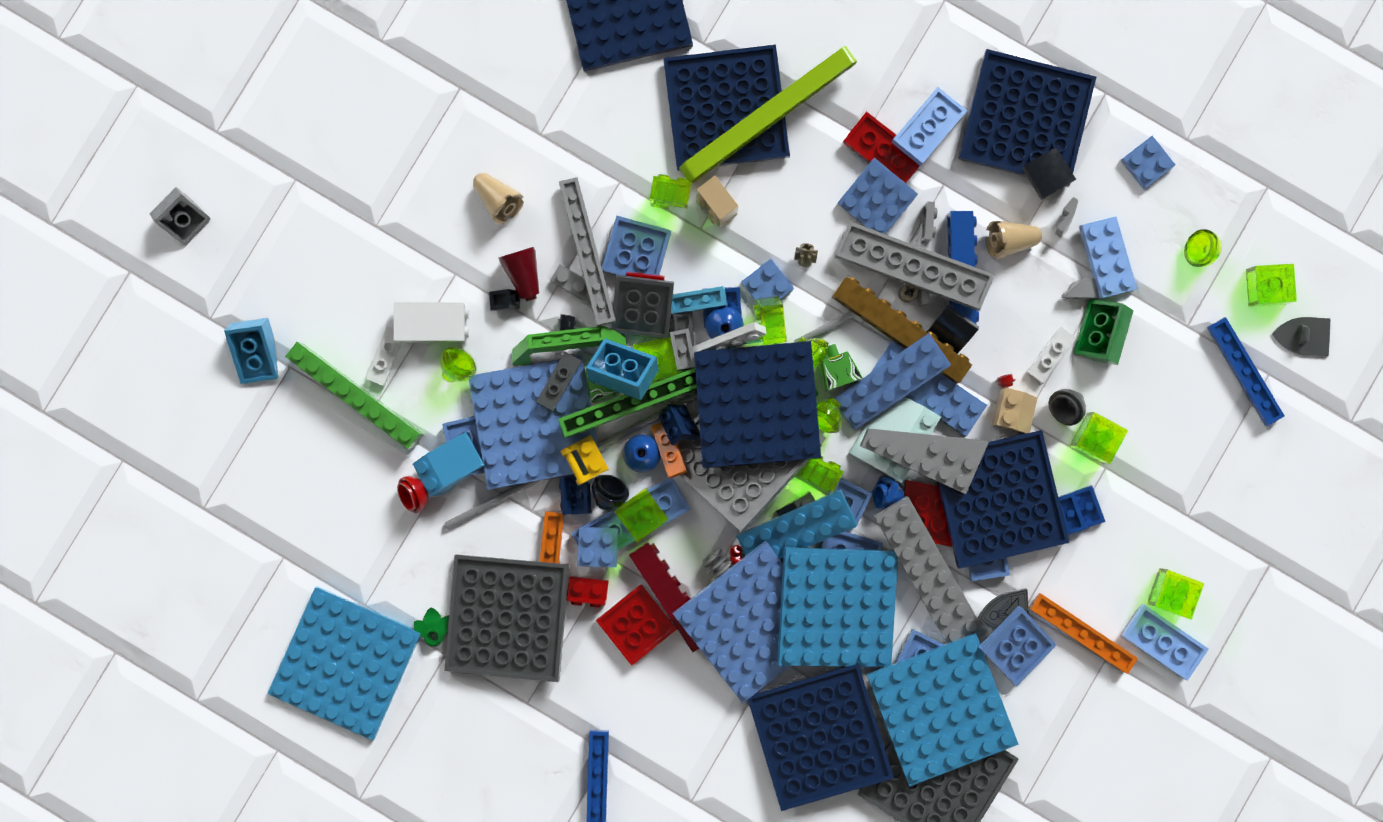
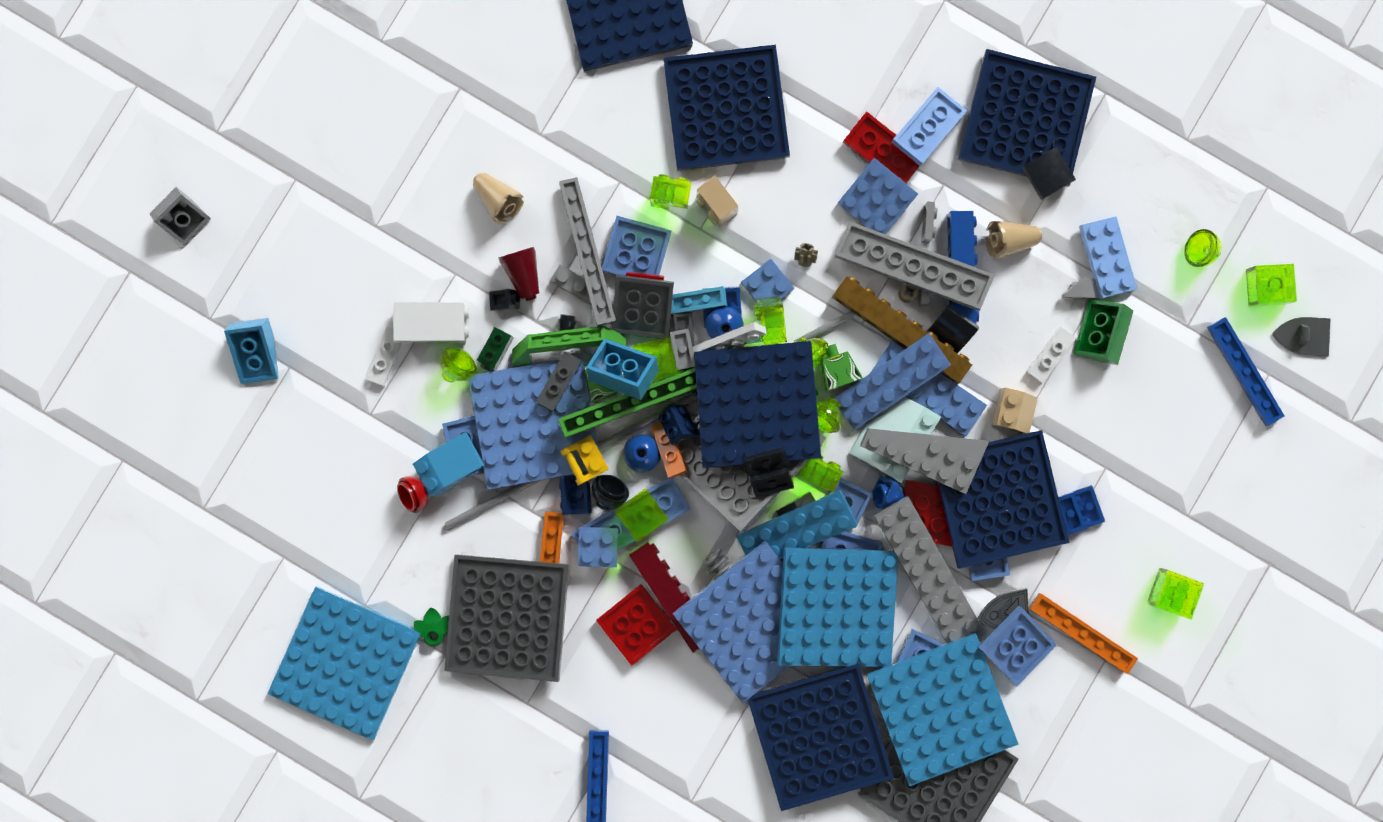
bright green brick [285,342,424,450] -> none
red bracket [567,576,609,608] -> none
lime beam [679,46,857,184] -> none
red arm [729,545,742,565] -> none
red plate [997,373,1016,388] -> none
dark grey piece [1048,389,1086,426] -> none
light grey slope [1055,197,1078,238] -> none
clear neon green brick [1070,412,1128,465] -> none
medium blue plate [1121,135,1176,189] -> none
light blue plate [1121,604,1209,681] -> none
none -> dark green brick [476,327,514,372]
none -> black slope [744,447,794,498]

